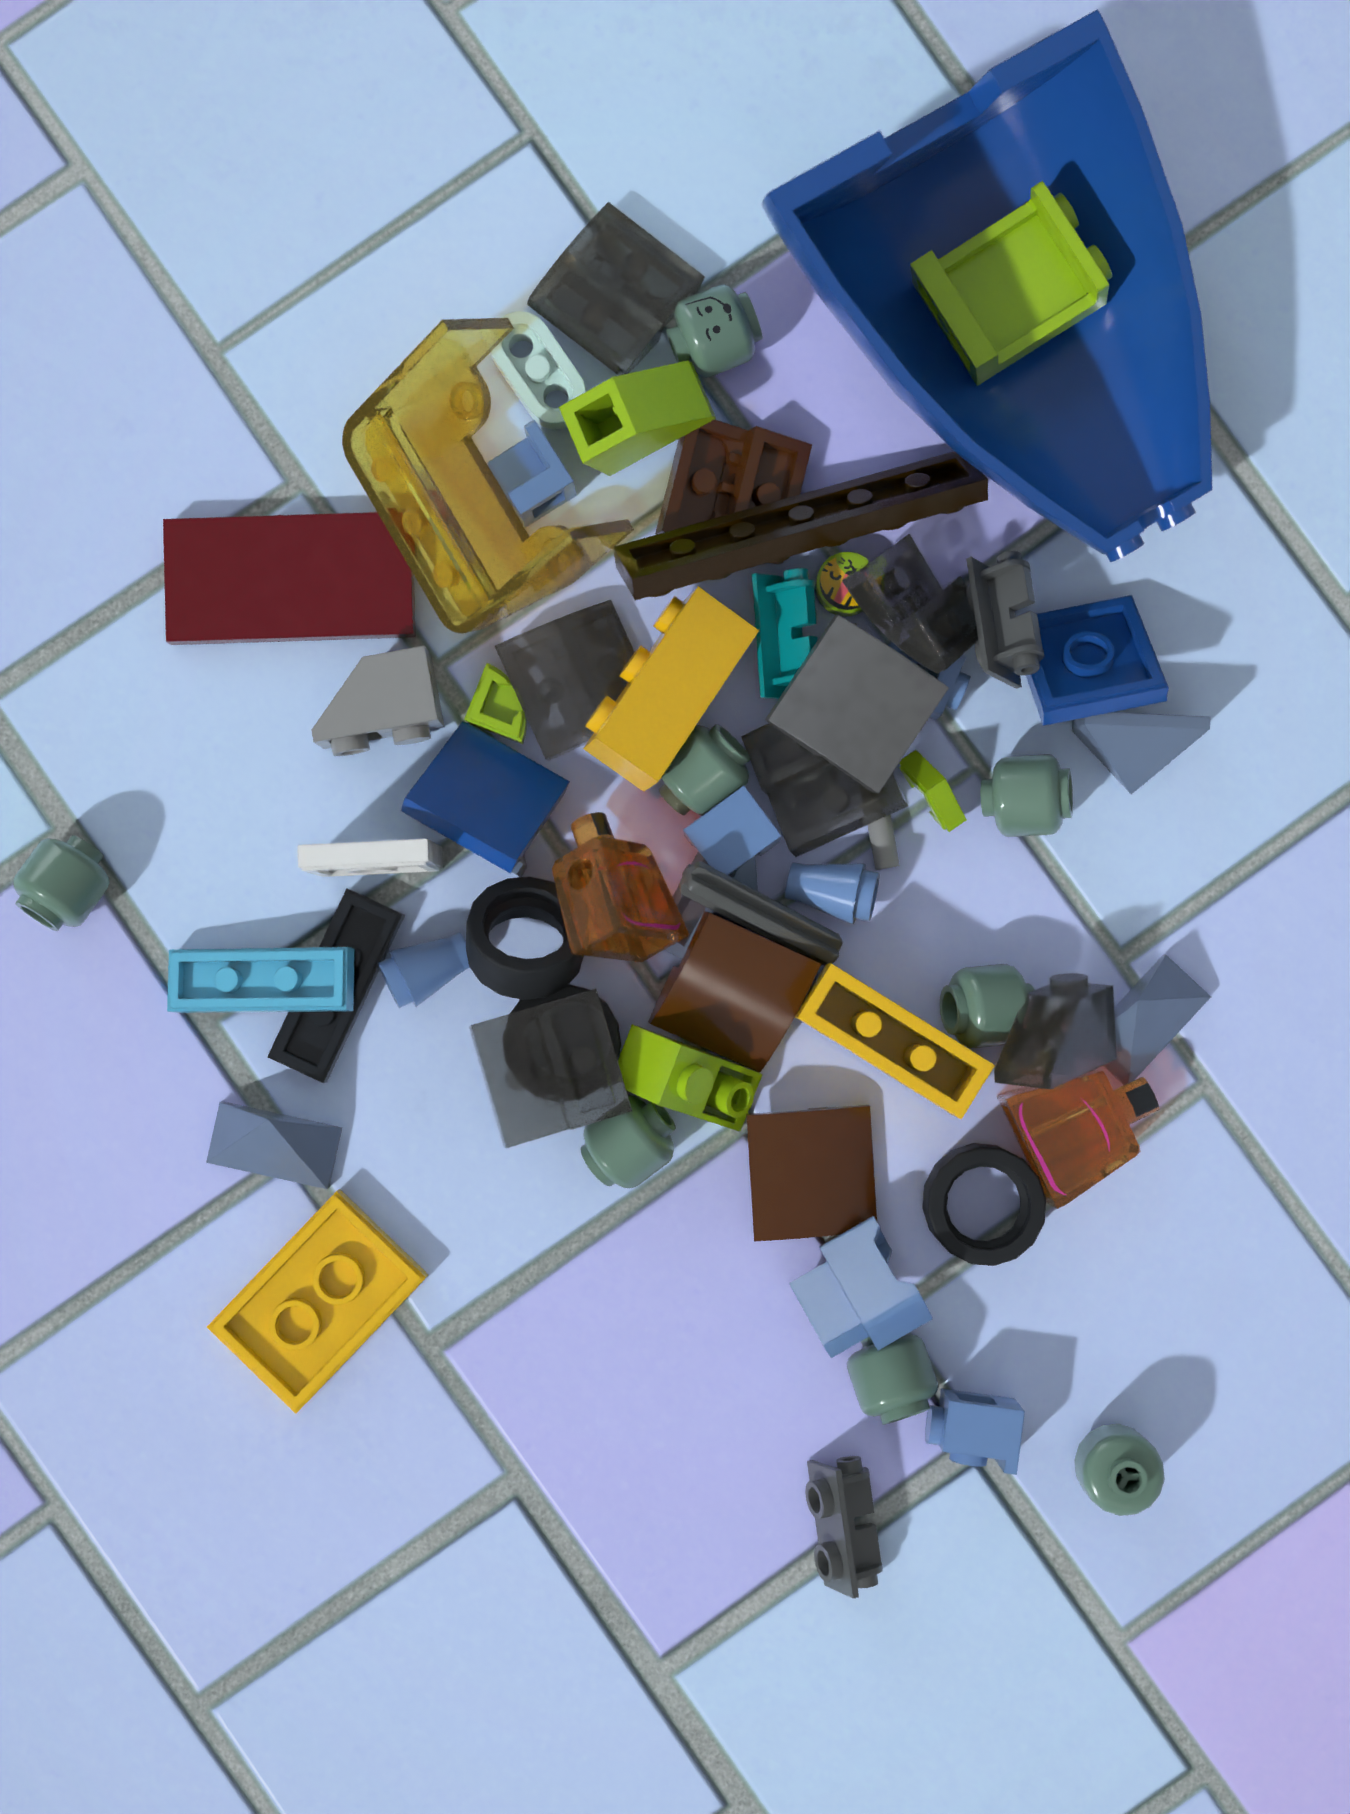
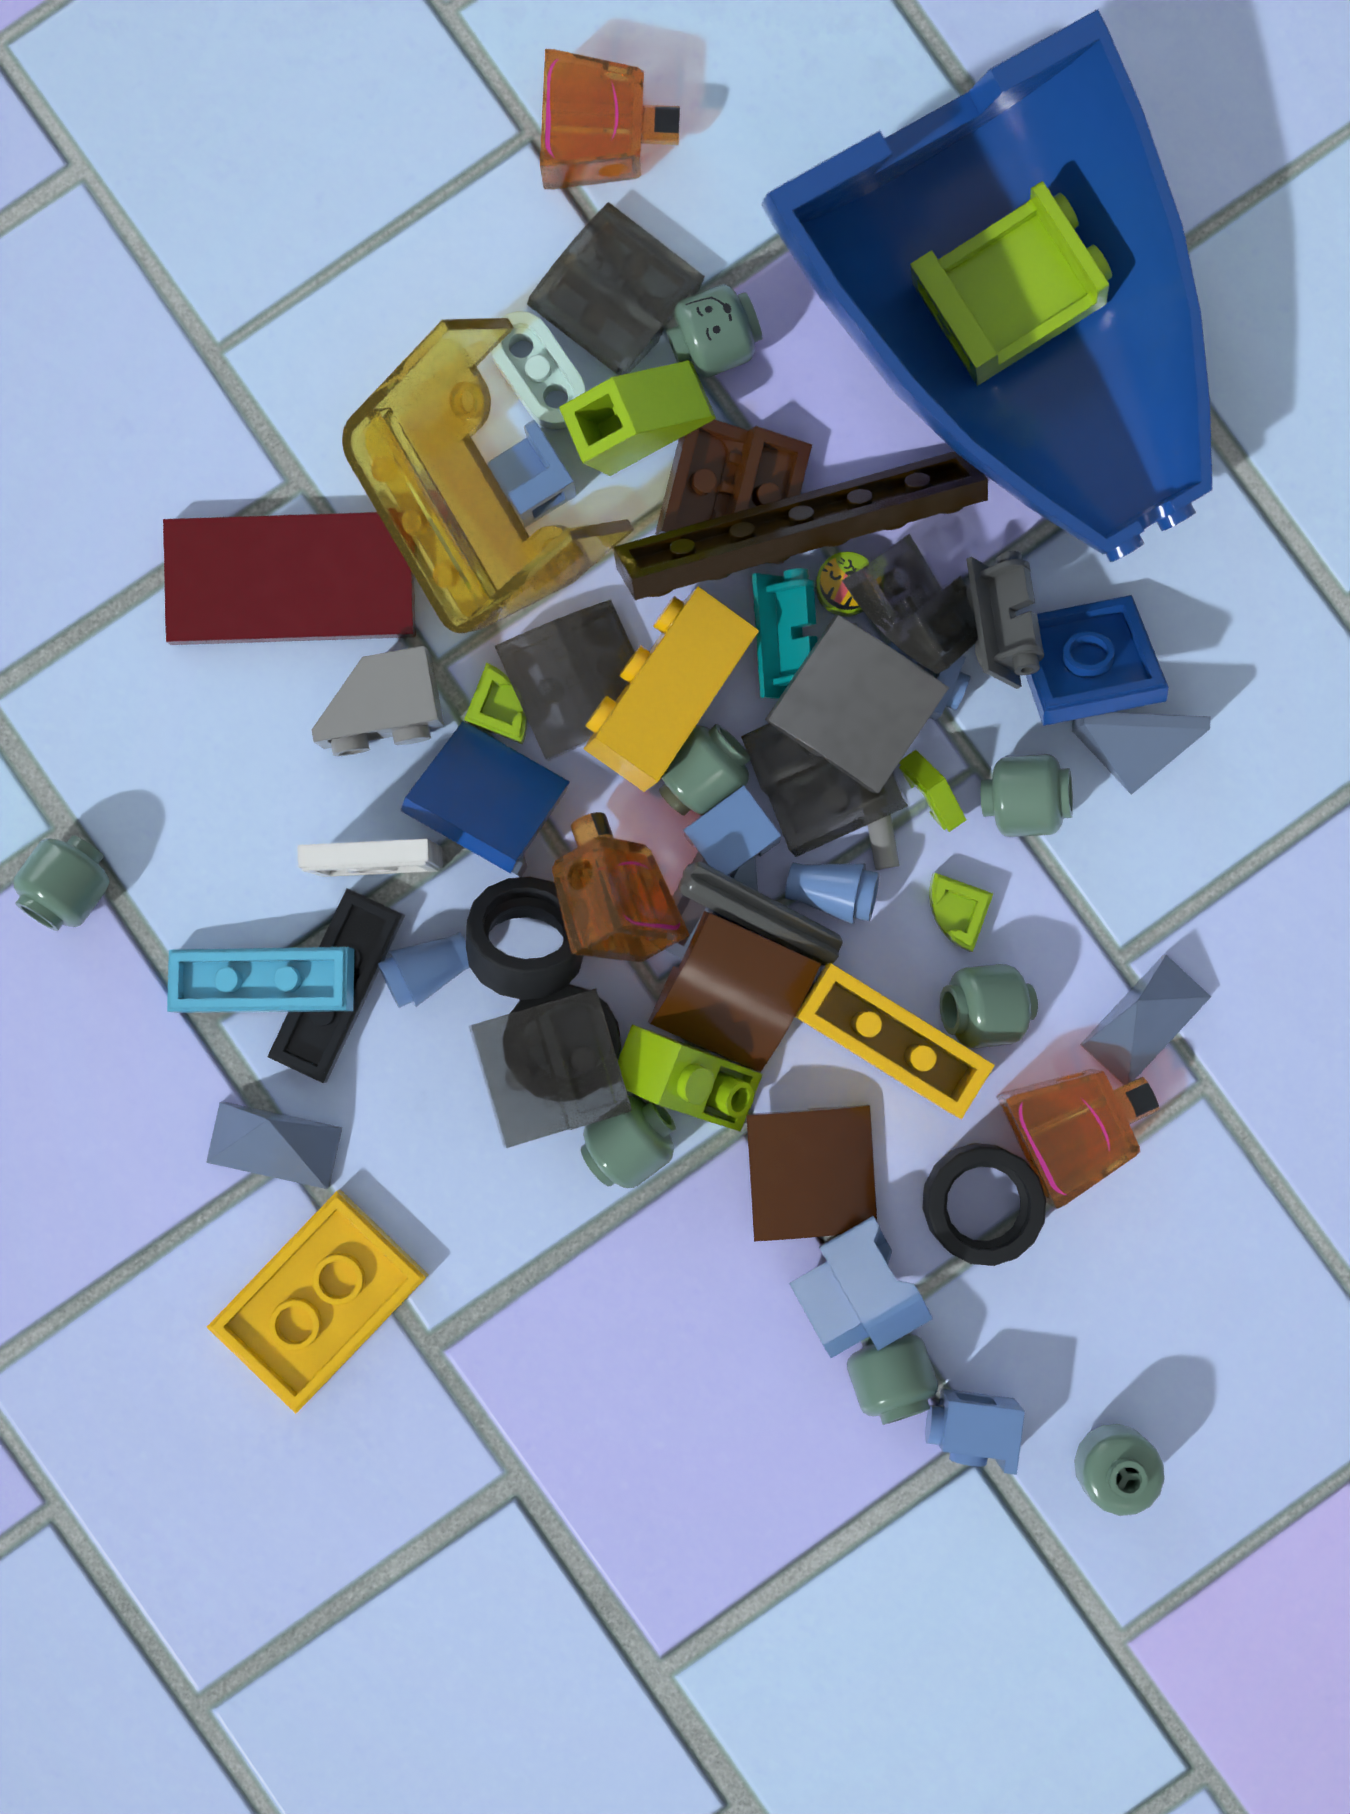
dark grey hinge [805,1456,883,1599] -> none
clear smoke slope [994,973,1117,1090] -> none
none -> clear orange torso [540,49,680,190]
none -> lime tile [929,873,994,952]

